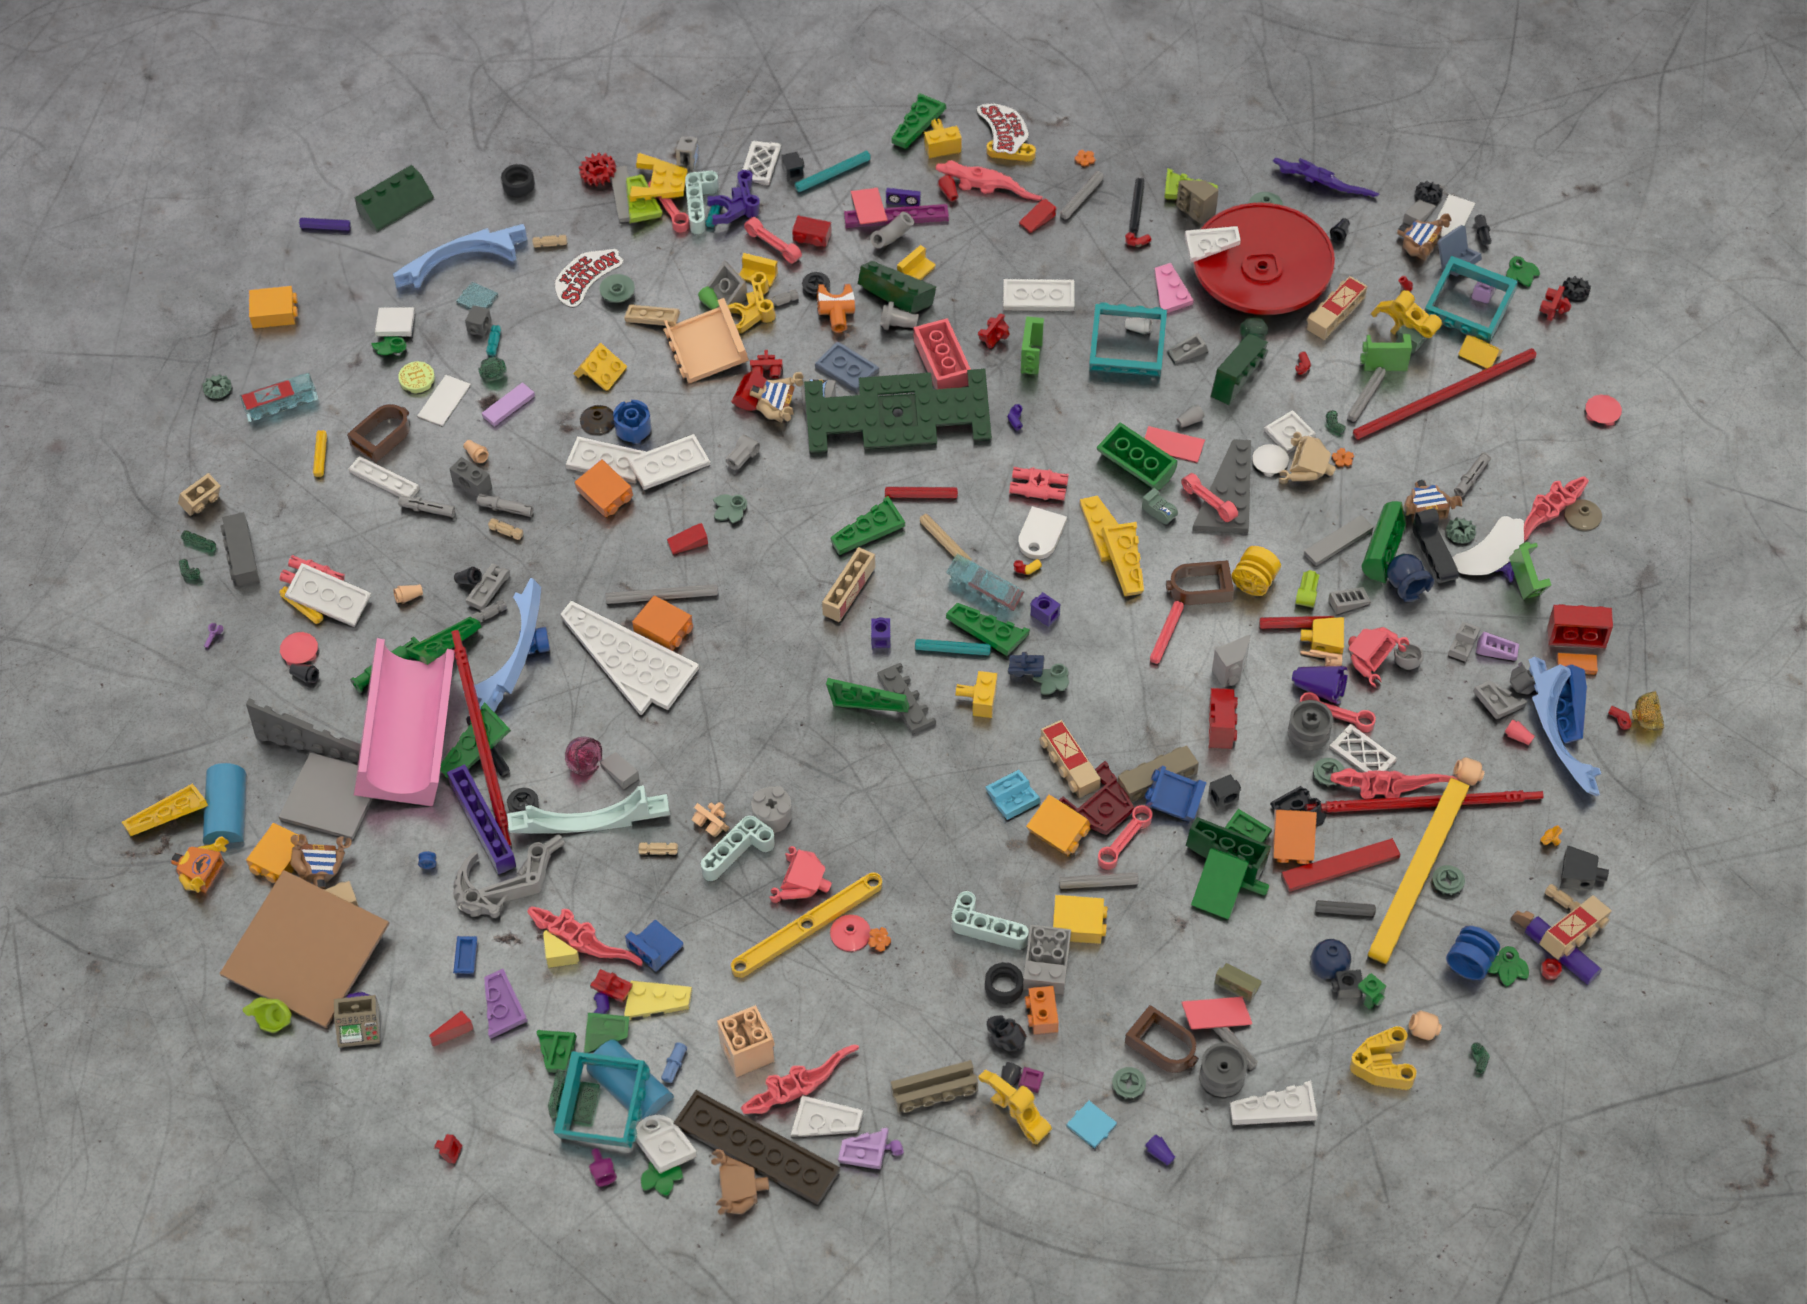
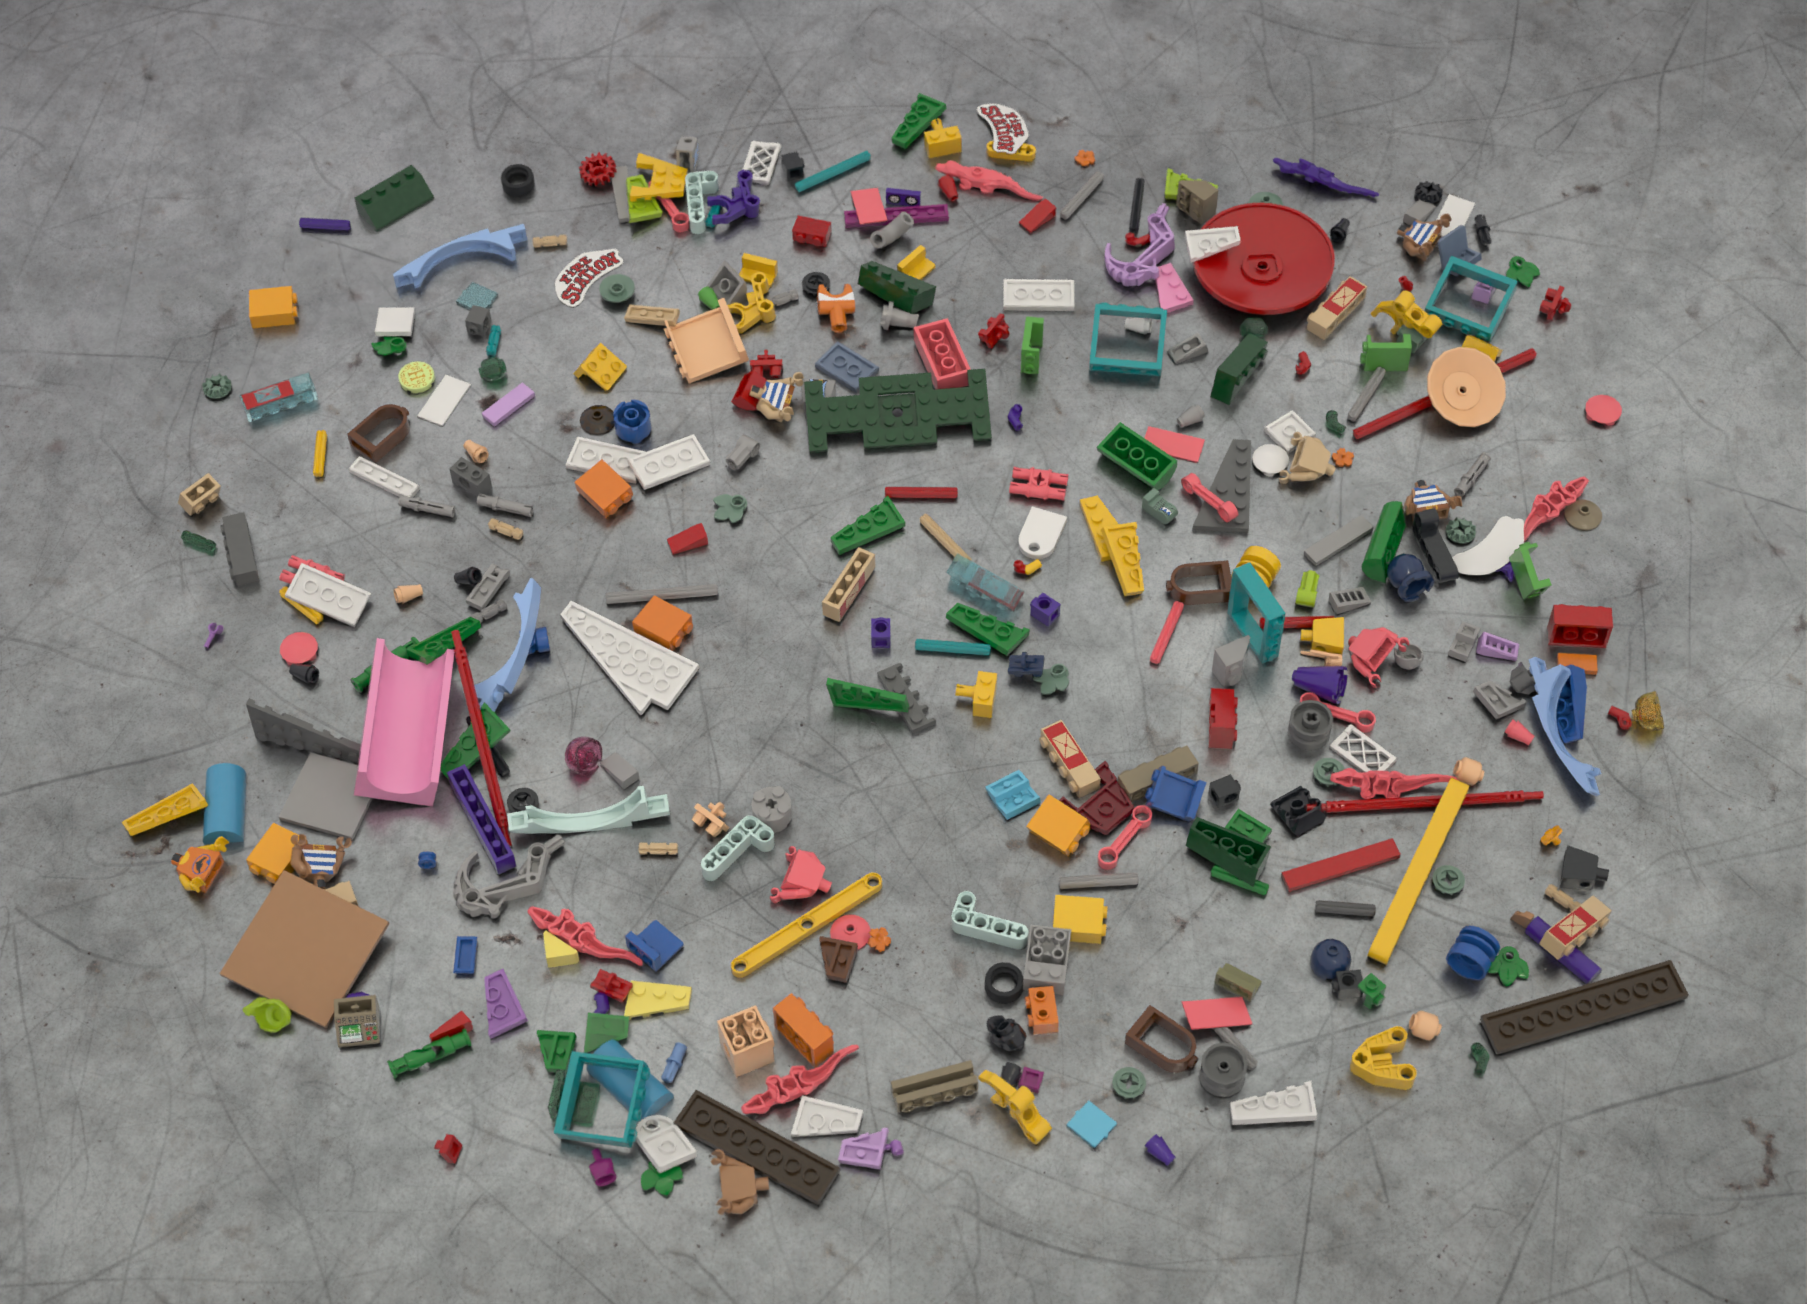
clear green arm [179,559,200,580] -> none
coral piece [744,217,802,264] -> none
green tile [1191,848,1249,919] -> none
orange brick [1272,809,1317,864] -> none
red tile [1541,959,1562,980] -> none
black gear [1562,276,1591,300] -> none
none -> green piece [387,1028,472,1078]
none -> orange brick [773,993,834,1068]
none -> reddish brown wing [819,936,858,983]
none -> lavender piece [1104,203,1175,287]
none -> teal window [1227,562,1286,664]
none -> light nougat dish [1427,347,1506,427]
none -> dark brown plate [1480,960,1689,1055]

